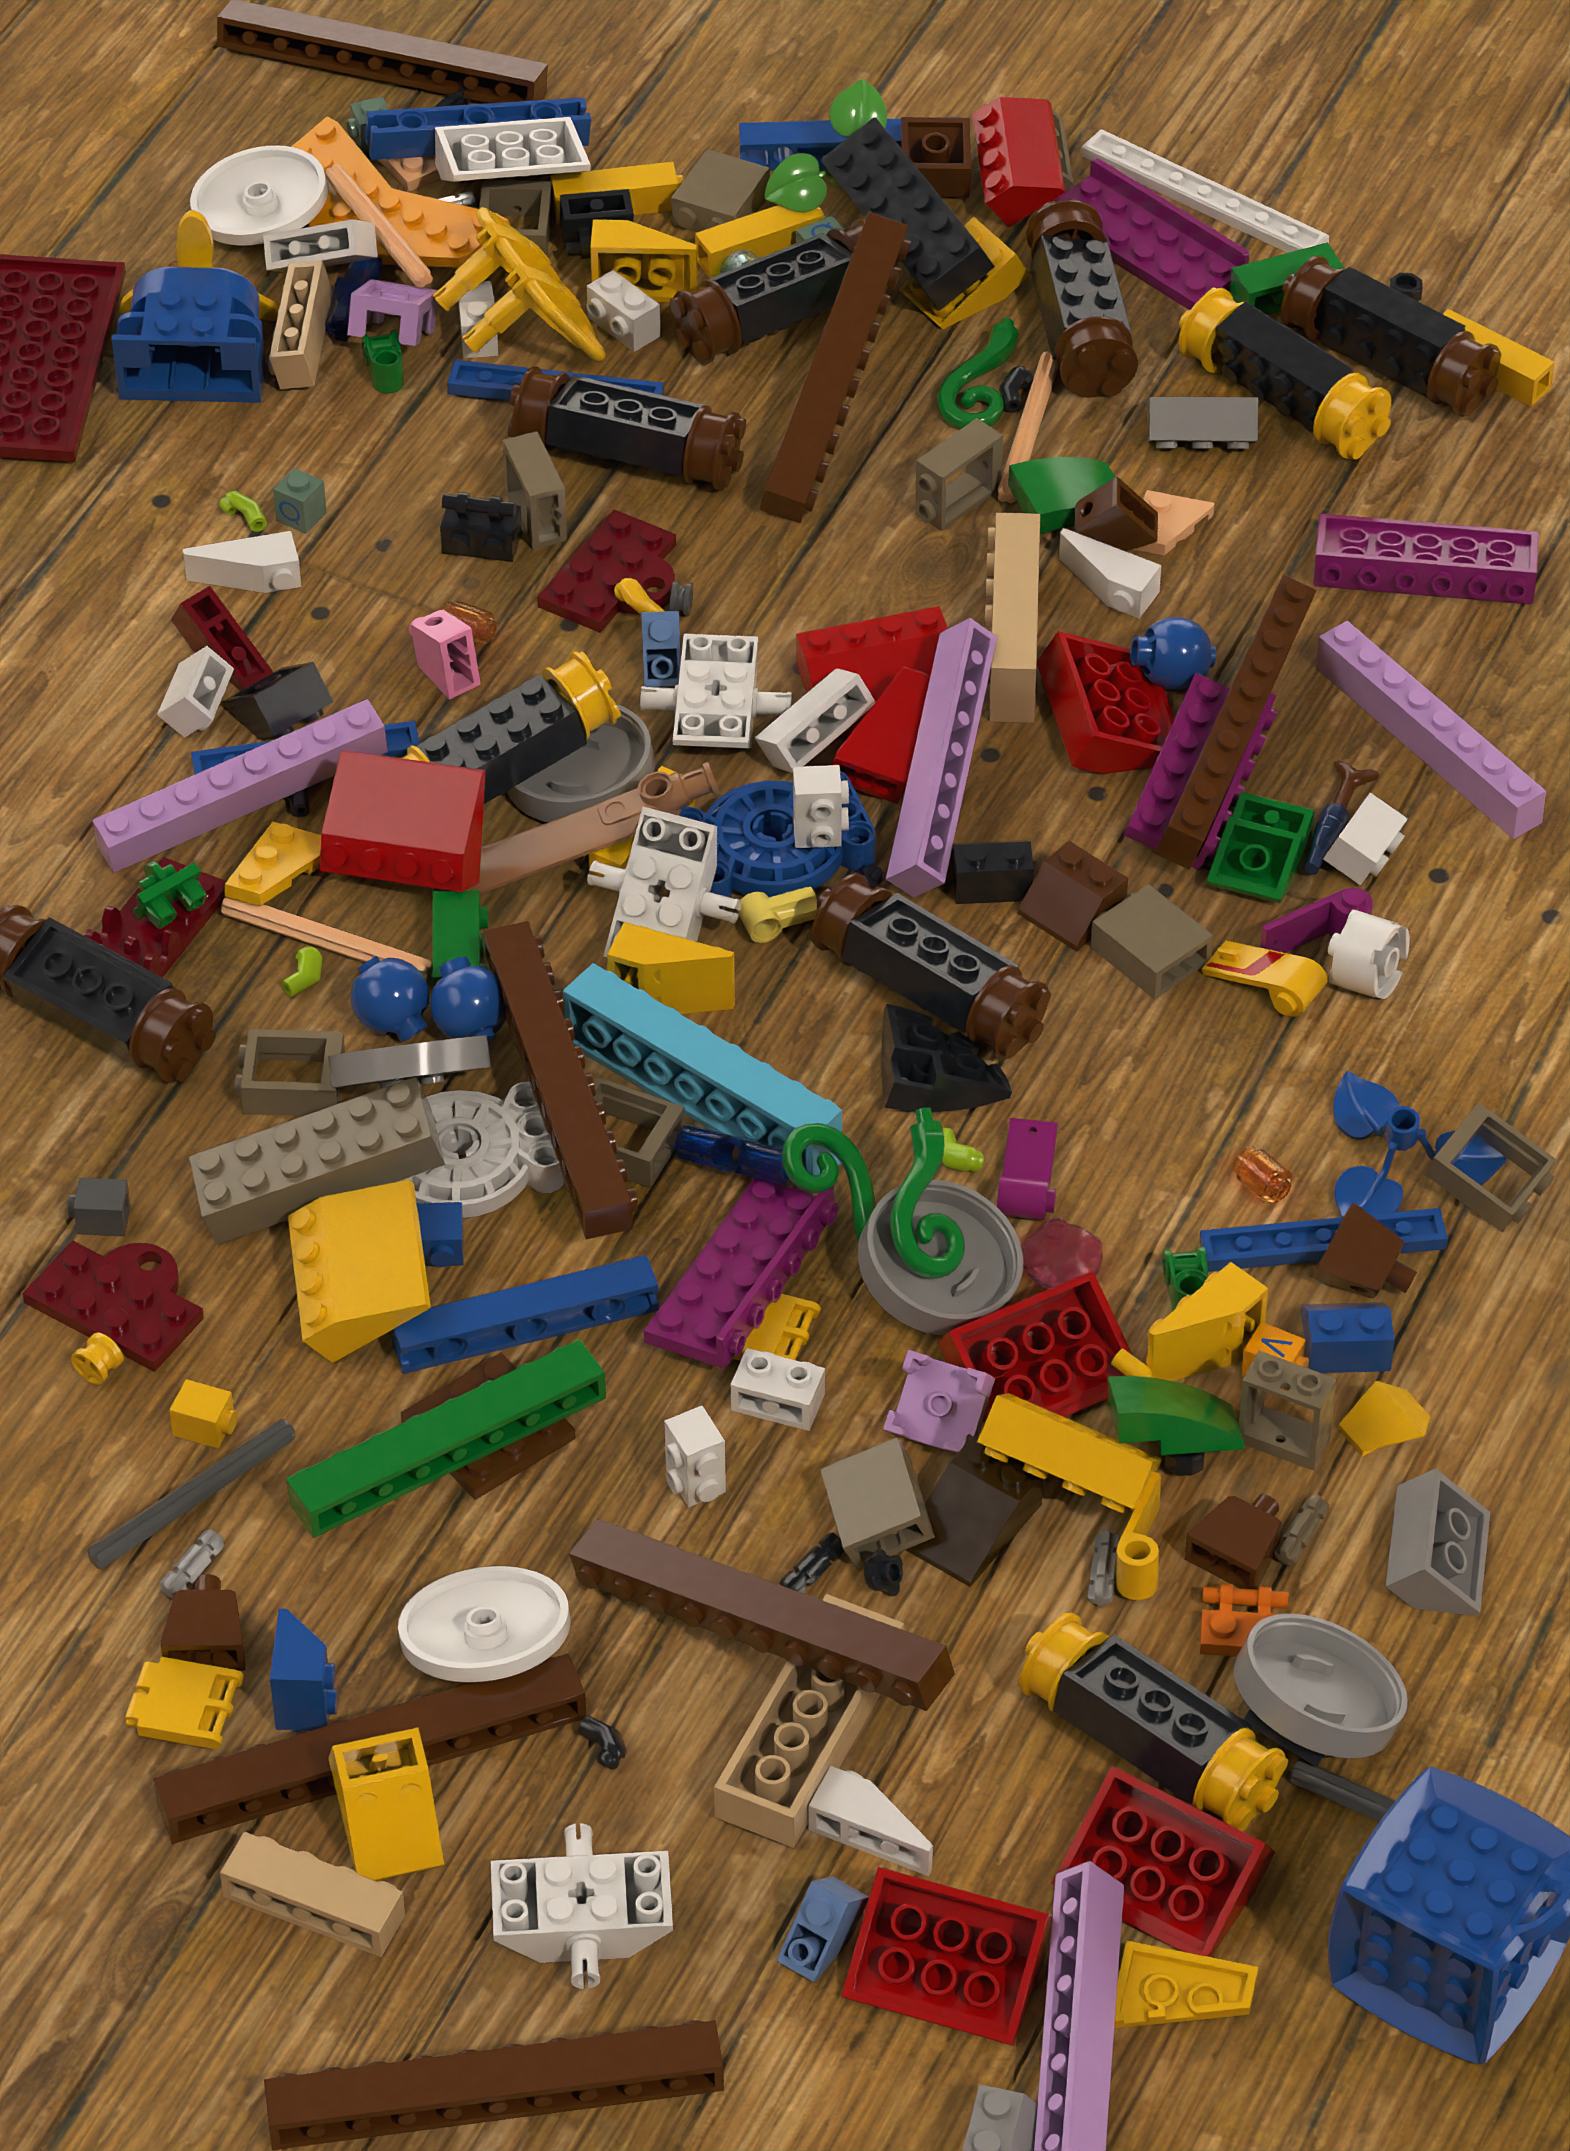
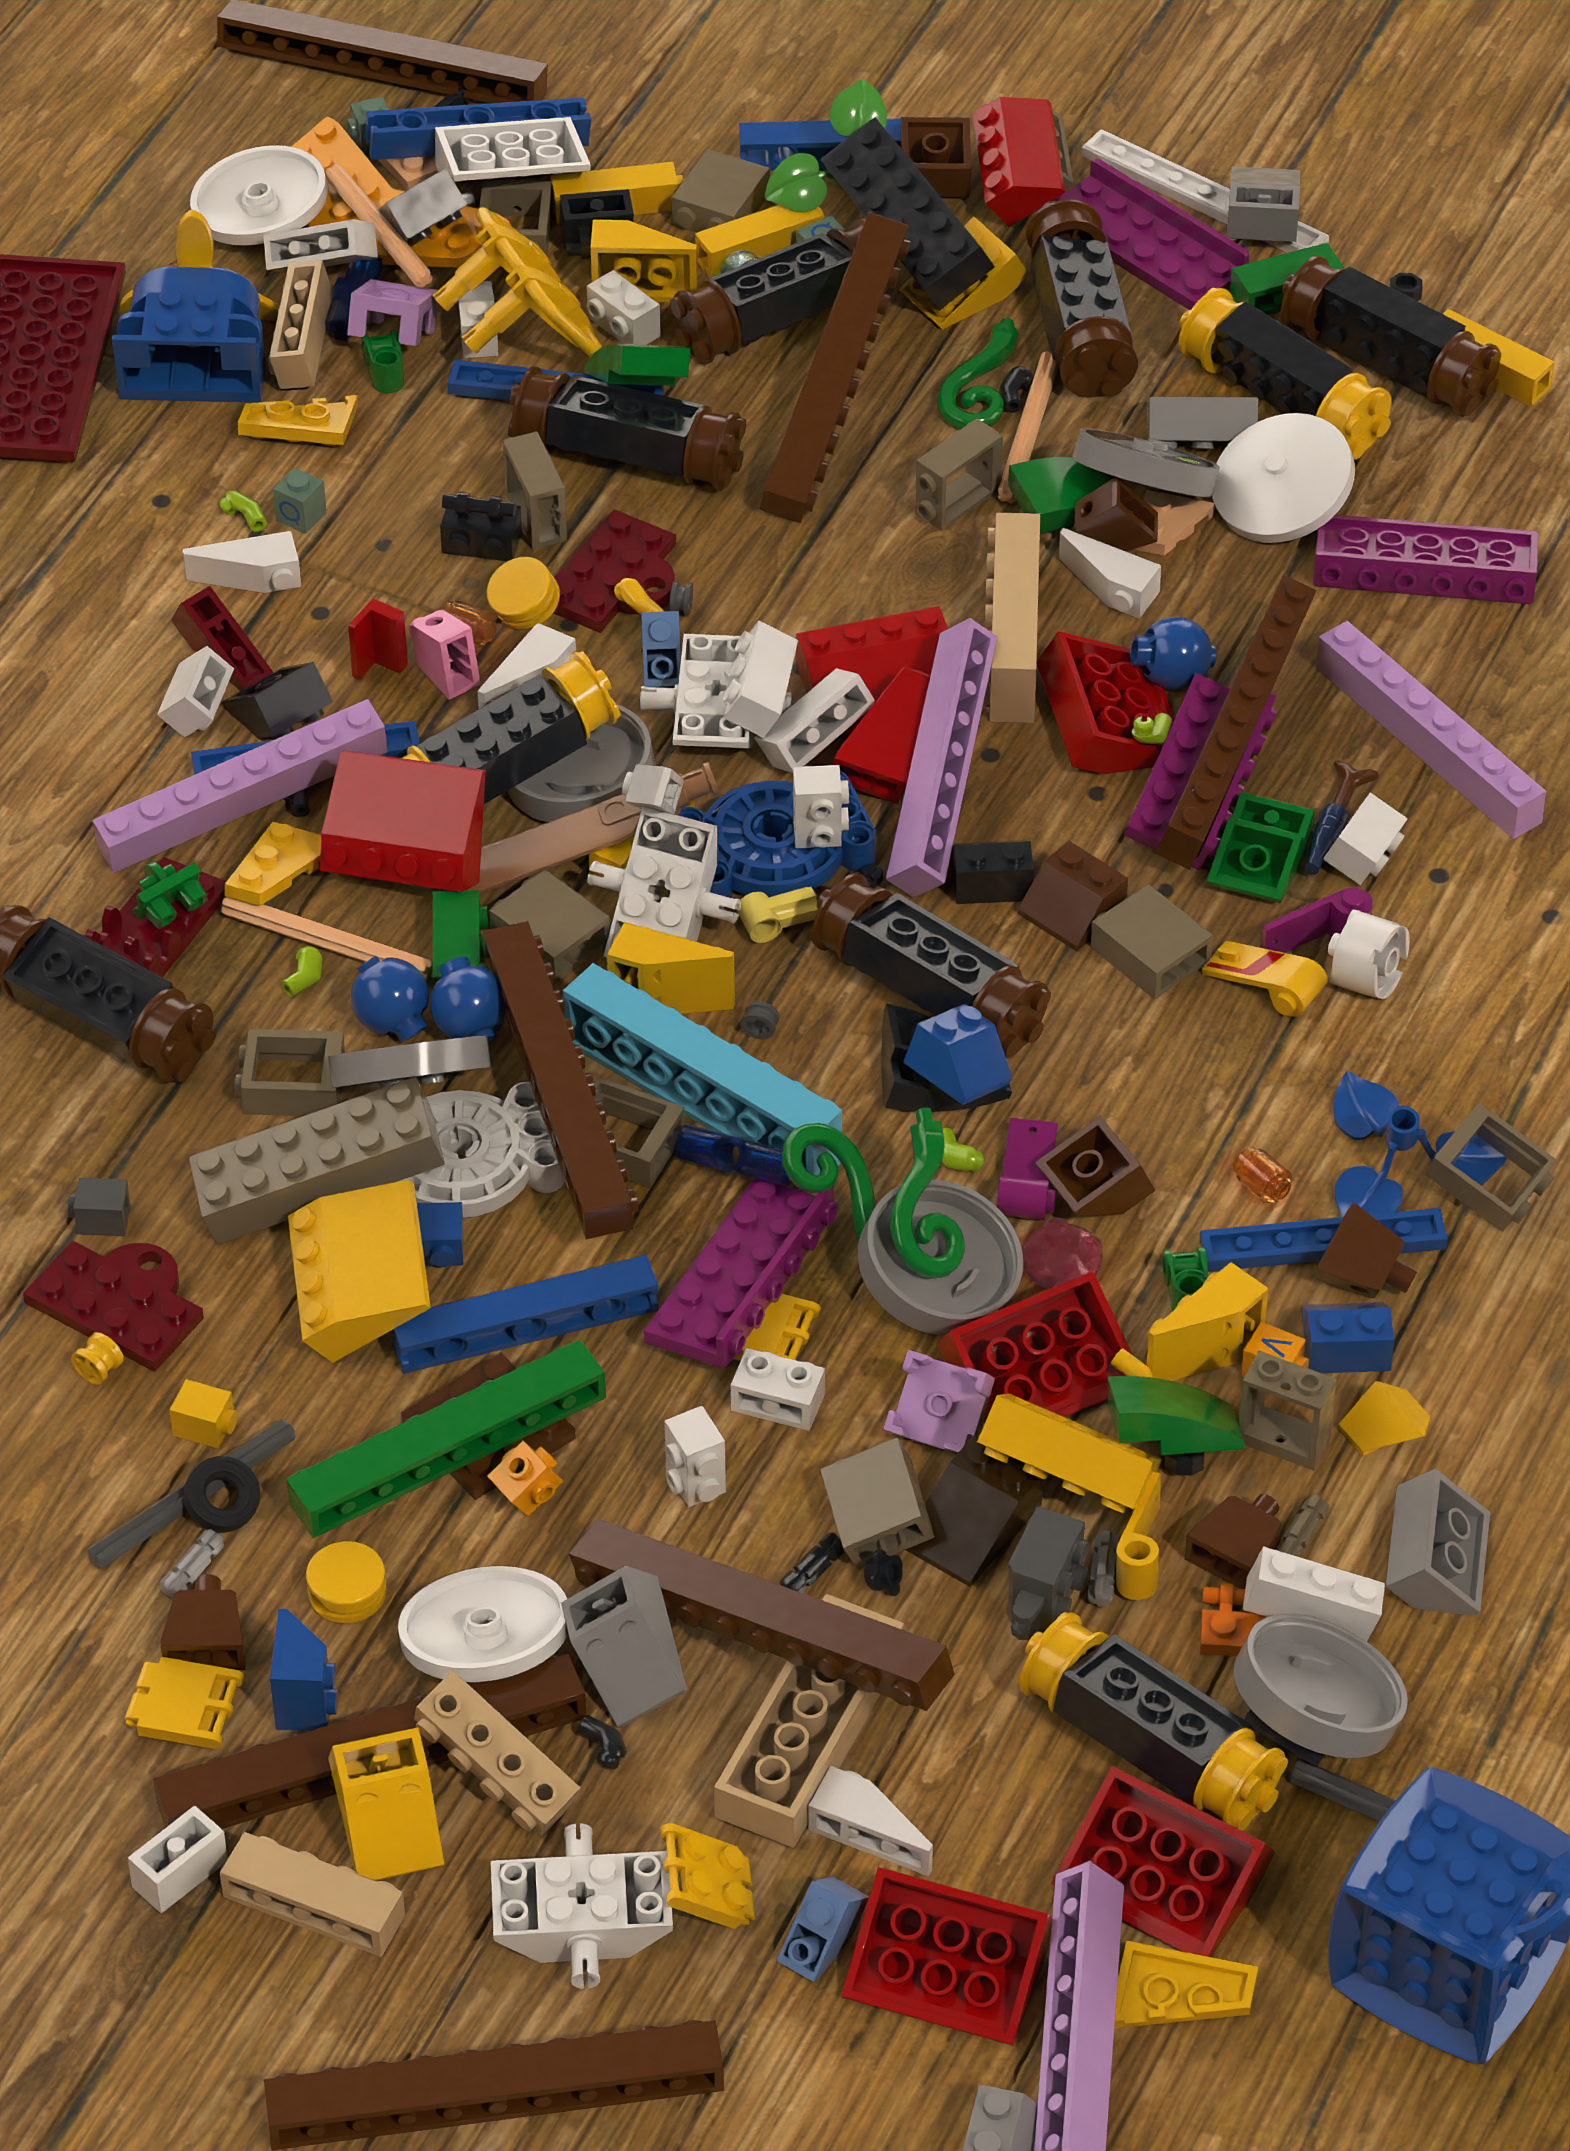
none -> white brick [128,1805,228,1914]
none -> black tyre [184,1456,260,1533]
none -> yellow wing [238,395,358,446]
none -> yellow head [306,1541,386,1624]
none -> red panel [348,598,408,679]
none -> slope [379,168,467,244]
none -> tan brick [414,1670,581,1836]
none -> white slope [478,623,576,709]
none -> yellow head [487,557,560,630]
none -> light orange brick [488,1441,564,1516]
none -> dark tan brick [489,870,610,984]
none -> light grey slope [561,1566,687,1728]
none -> green slope [585,344,691,386]
none -> white slope [622,764,684,814]
none -> yellow plate [660,1823,755,1929]
none -> white brick [723,620,798,738]
none -> dark grey bush [741,1001,779,1040]
none -> blue slope [903,1004,1012,1105]
none -> dark grey hinge [1006,1506,1089,1641]
none -> reddish brown slope [1035,1116,1155,1217]
none -> light grey piece [1072,428,1220,497]
none -> lime arm [1132,713,1172,745]
none -> white dish [1212,413,1355,543]
none -> light grey slope [1227,166,1300,242]
none -> white brick [1243,1547,1385,1642]

